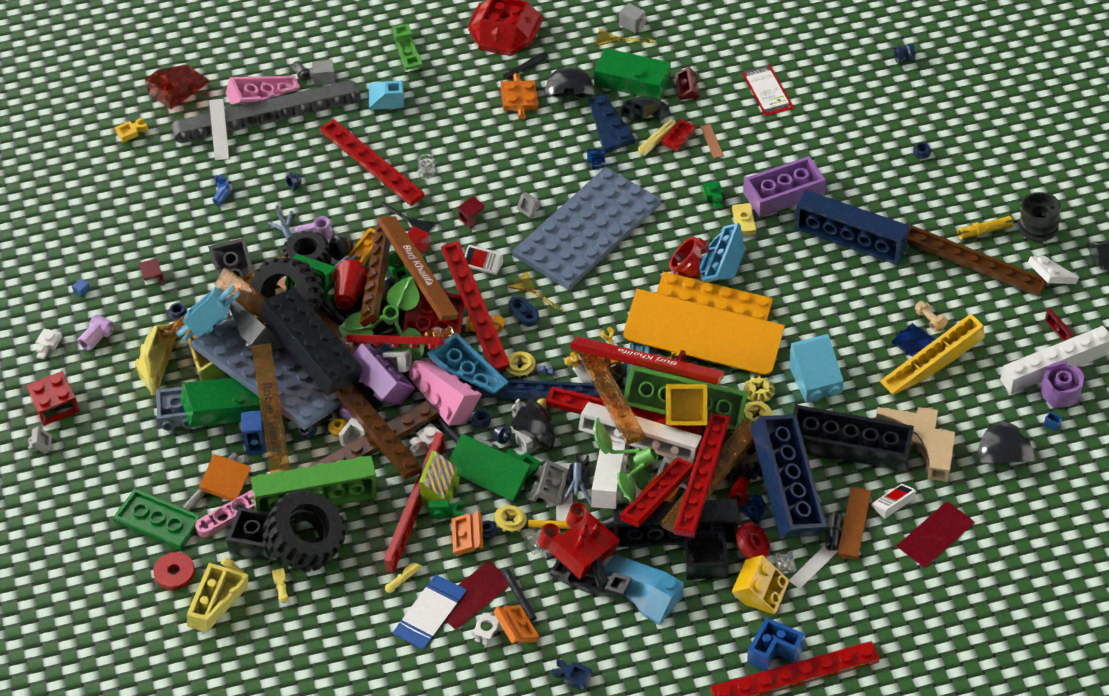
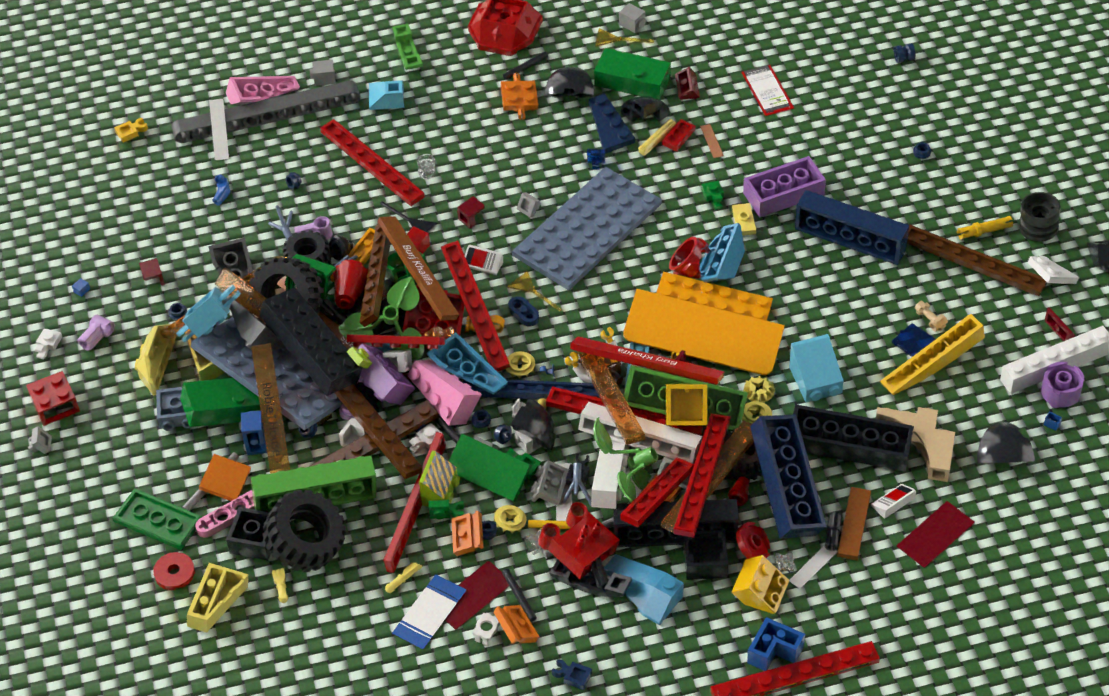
clear red slope [145,64,210,110] -> none
light yellow piece [221,557,244,573] -> none
dark grey pin [291,61,310,81] -> none
yellow plate [328,418,347,437] -> none
clear blue tile [741,494,769,524] -> none
none -> lime plate [347,347,372,369]

